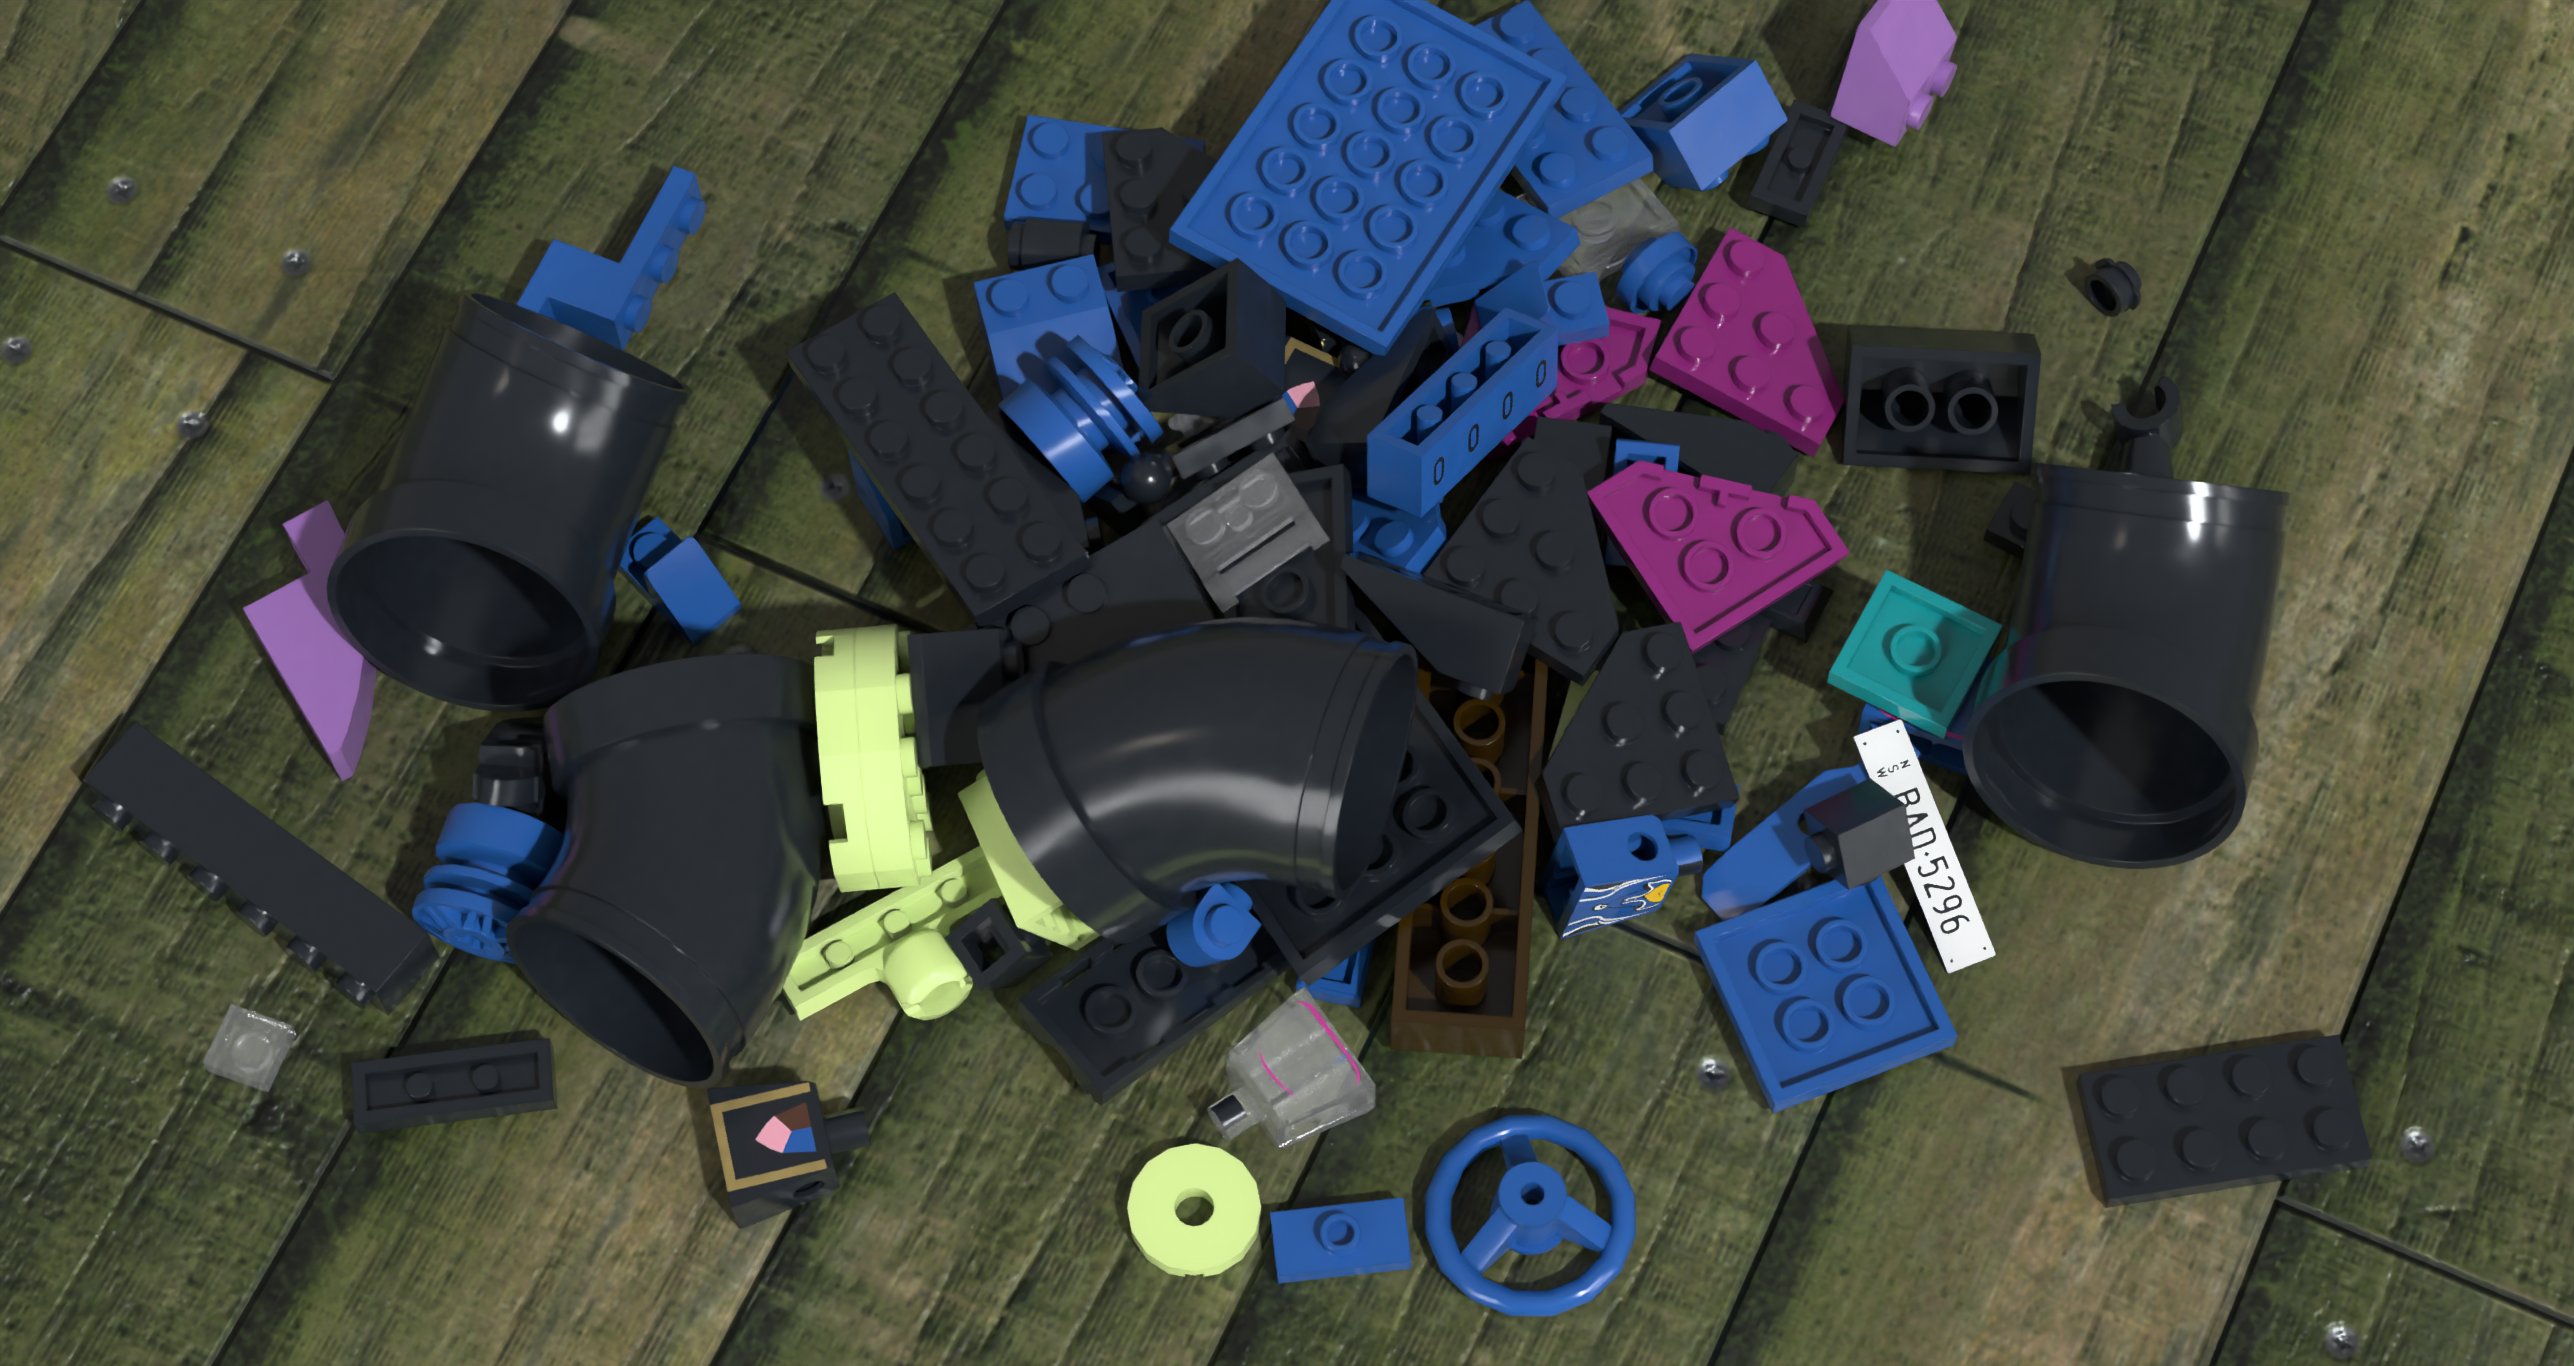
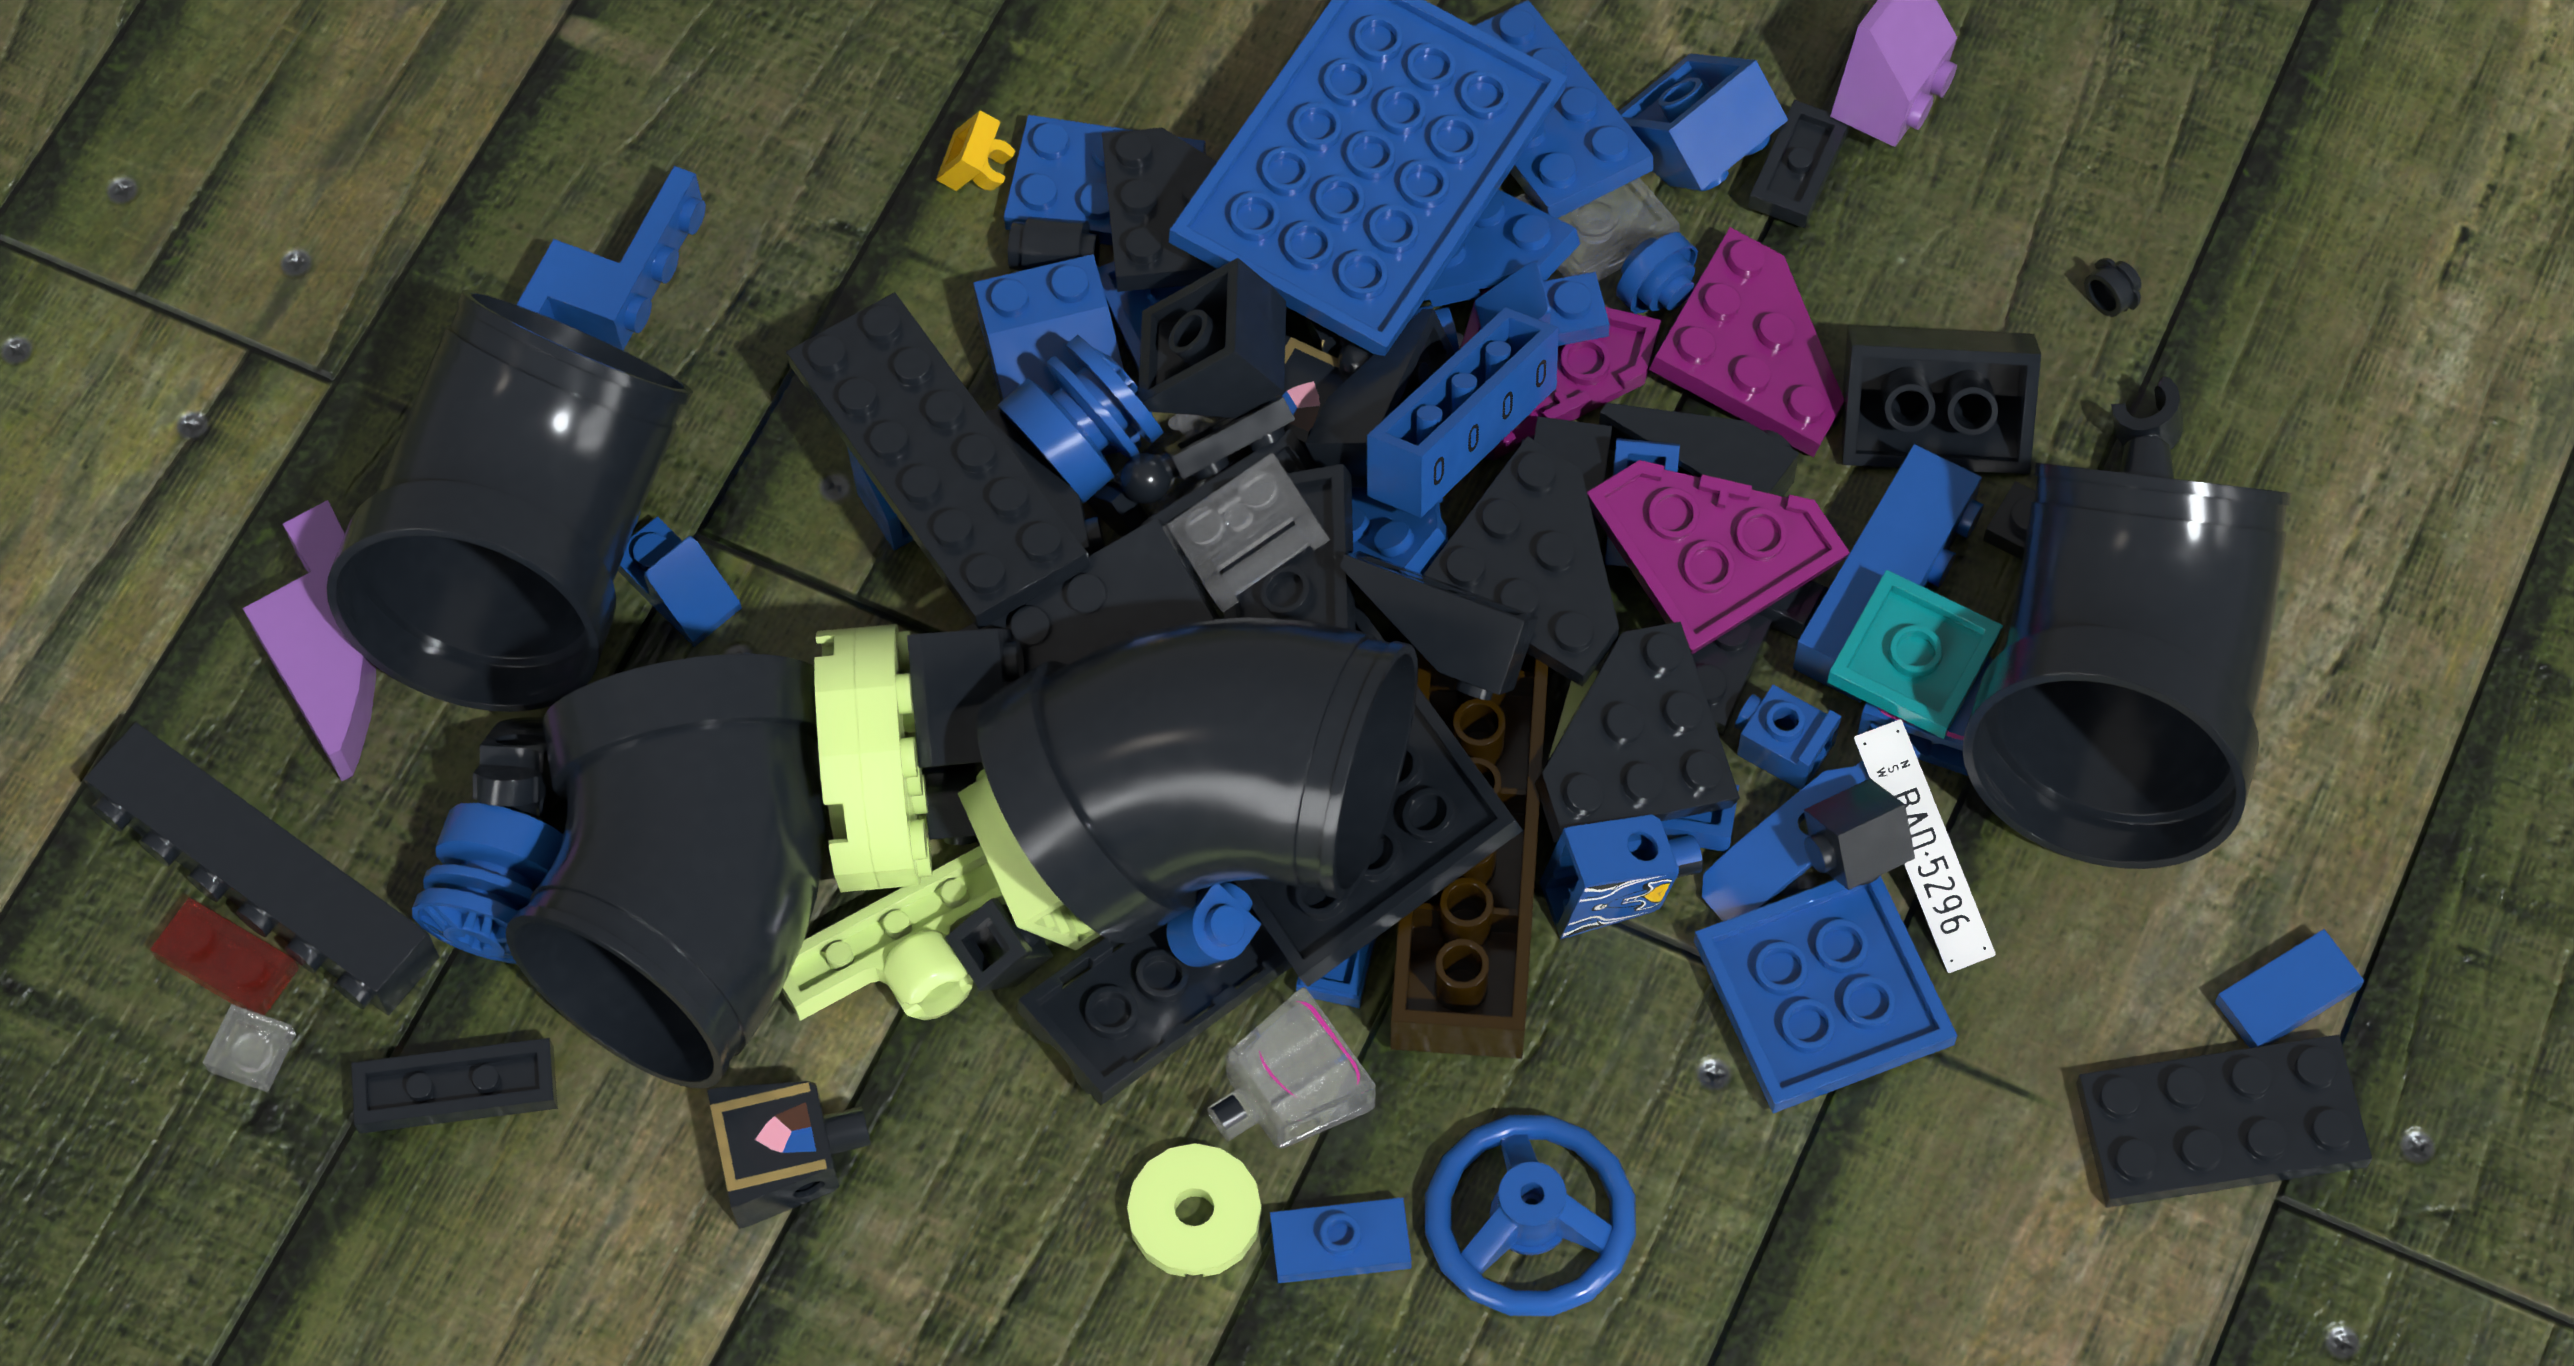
none -> clear red plate [150,898,299,1021]
none -> black plate [923,763,979,845]
none -> yellow tile [936,110,1015,191]
none -> blue brick [1734,685,1841,790]
none -> blue brick [1793,444,1984,703]
none -> blue tile [2215,929,2364,1048]

